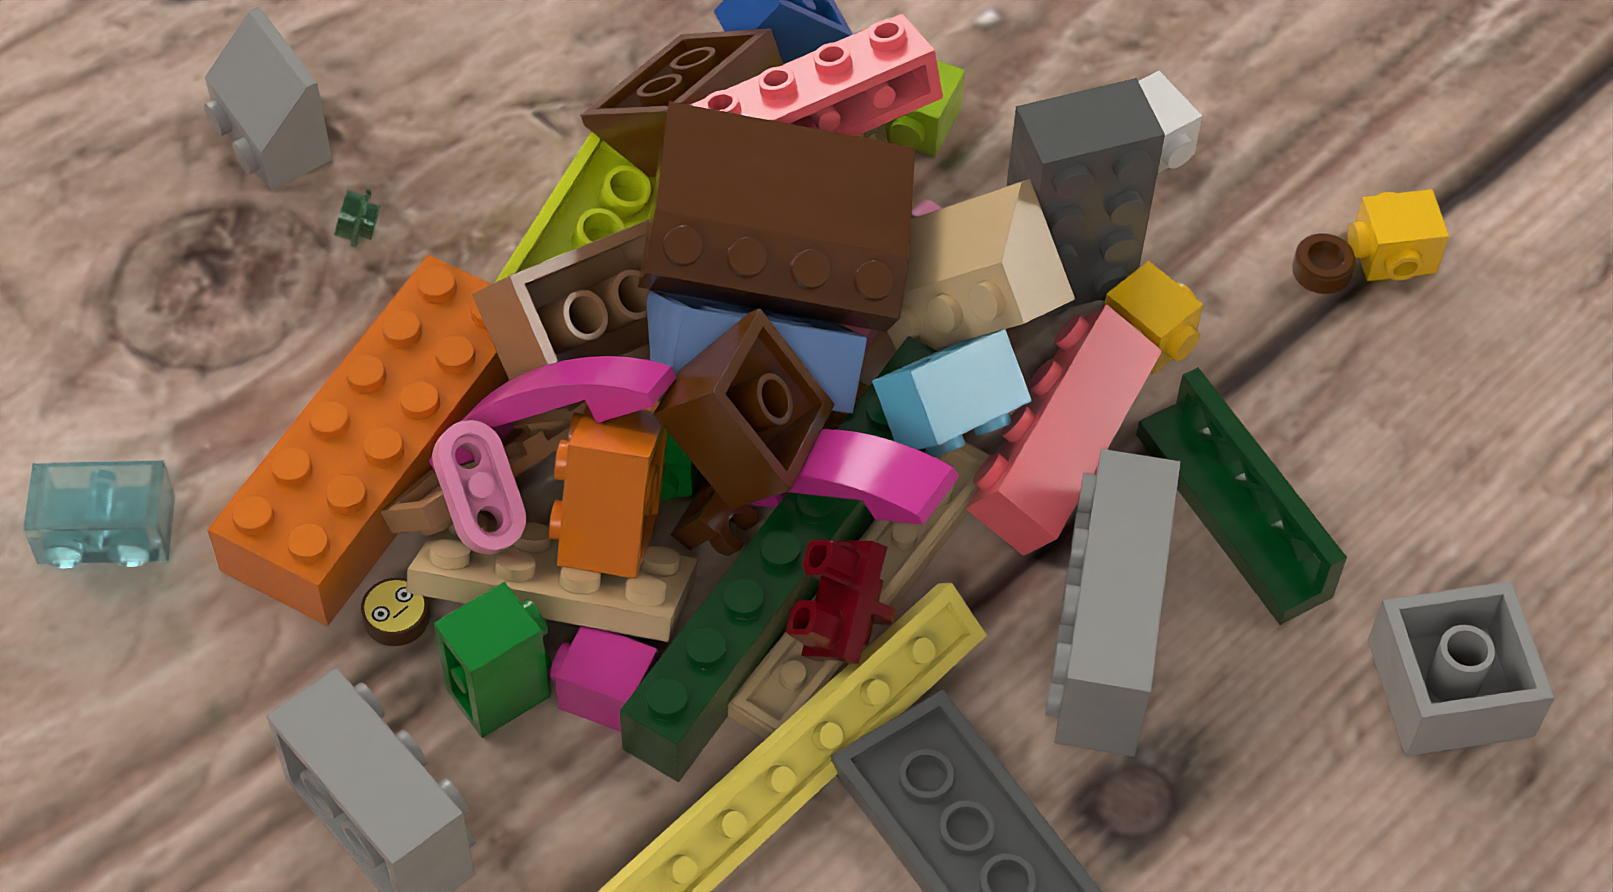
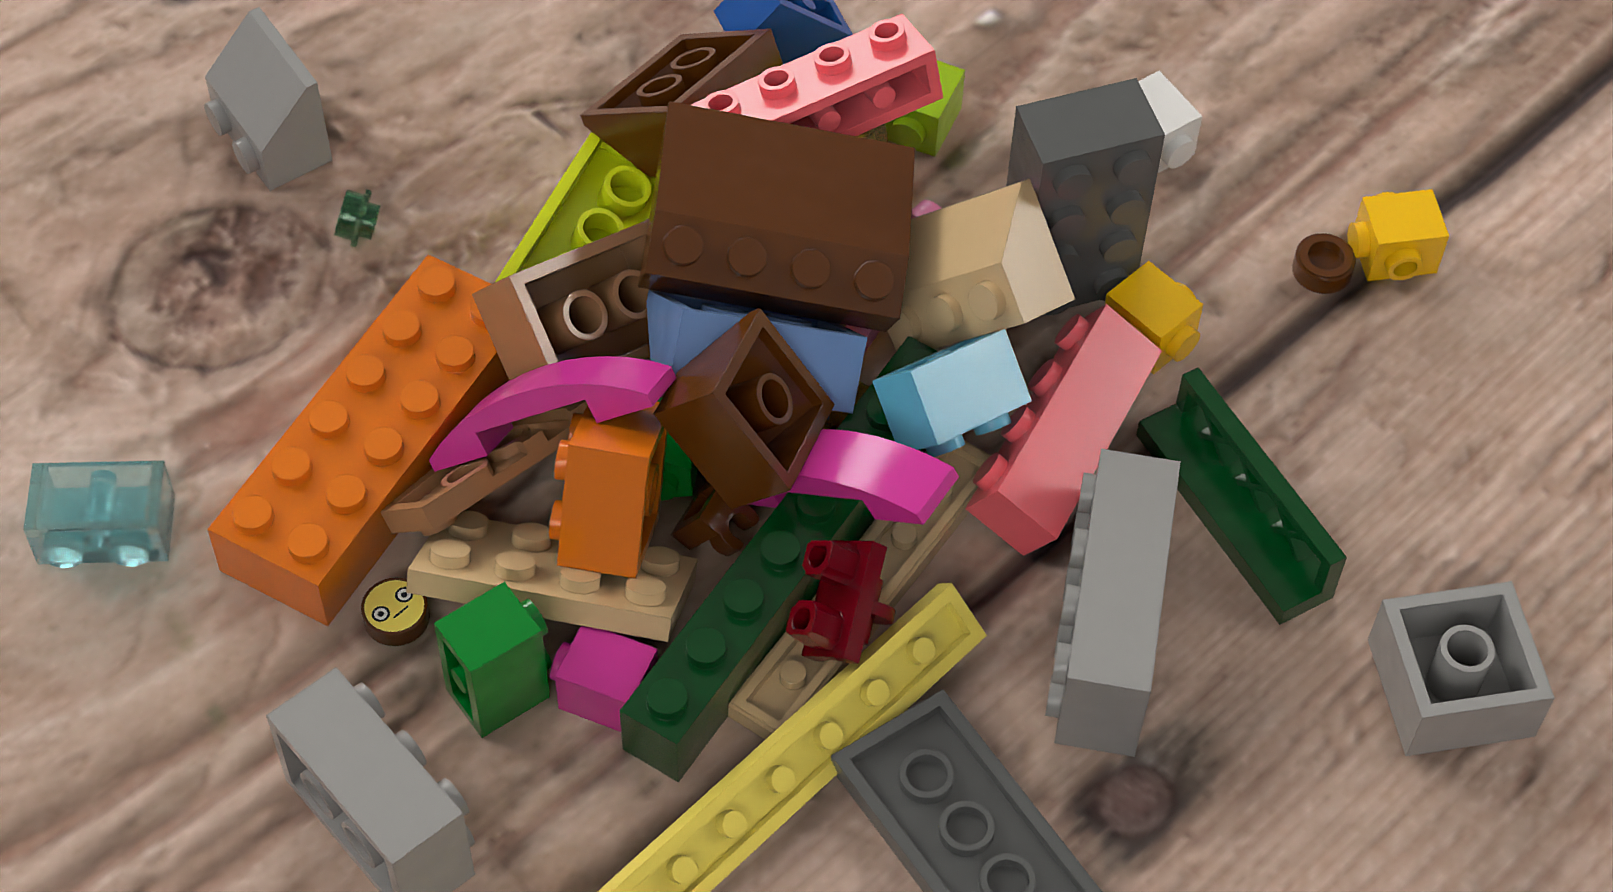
bright pink plate [432,420,526,554] -> none

